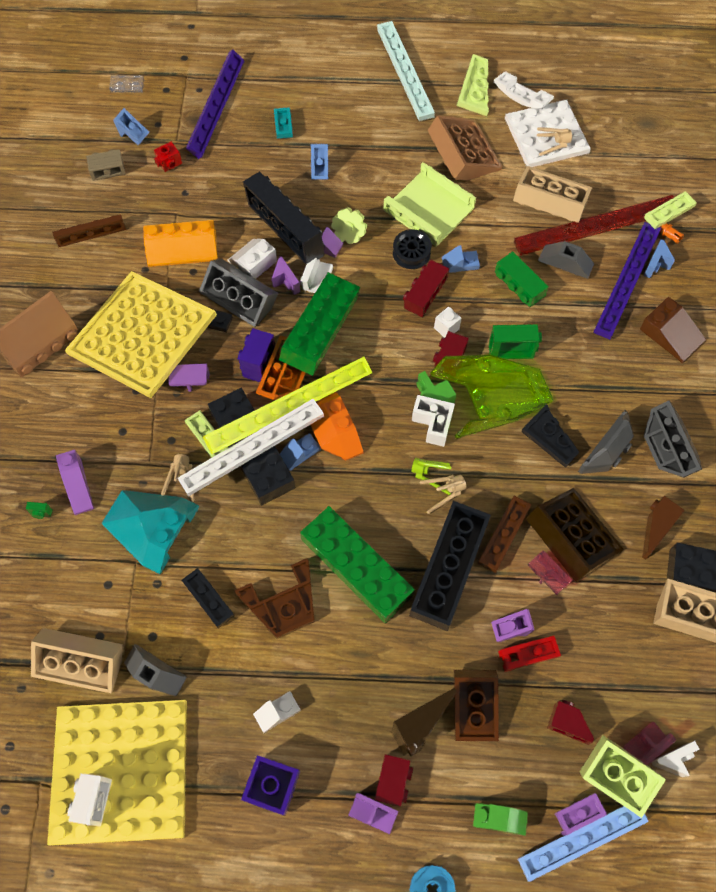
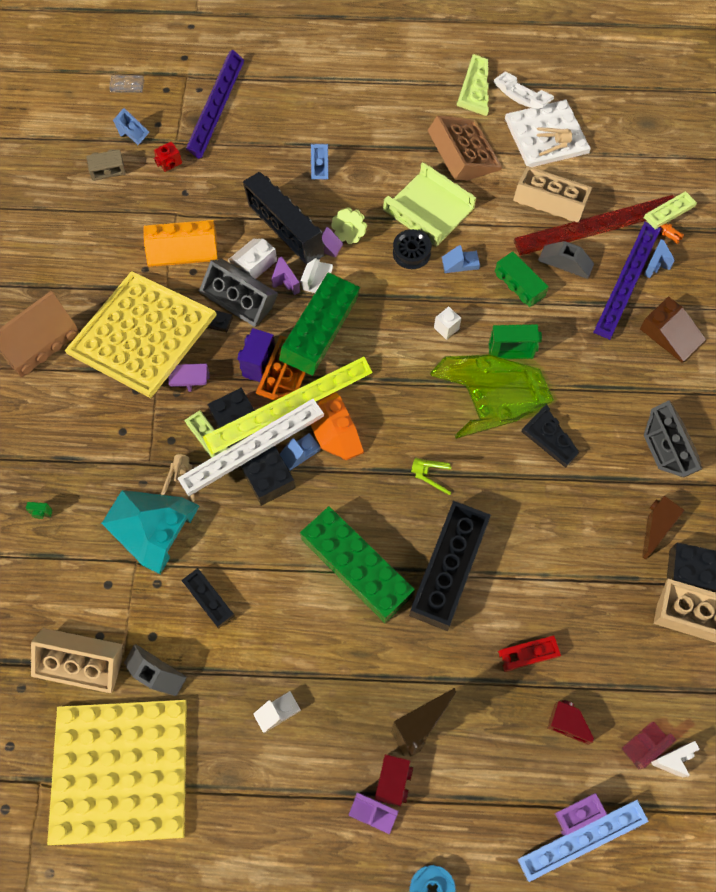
reddish brown plate [53,214,126,247] -> none
medium lavender slope [56,450,94,515] -> none
white slope [68,773,112,826] -> none
reddish brown wing [234,558,315,639] -> none
dark purple brick [241,755,300,816] -> none
teal plate [274,107,293,139] -> none
light aqua plate [377,21,435,121] -> none
dark red brick [403,260,449,317] -> none
white brick [412,395,455,447] -> none
bright green brick [416,371,456,403] -> none
tan plant [420,475,466,514] -> none
dark red brick [432,331,469,377] -> none
reddish brown slope [454,670,499,741] -> none
bright green brick [473,803,528,836] -> none
reddish brown plate [478,496,532,573] -> none
medium lavender slope [491,609,535,642] -> none
dark brown slope [526,488,624,582] -> none
clear pink panel [528,550,572,595] -> none
dark grey wedge [578,410,634,474] -> none
yellowish green slope [580,735,666,818] -> none

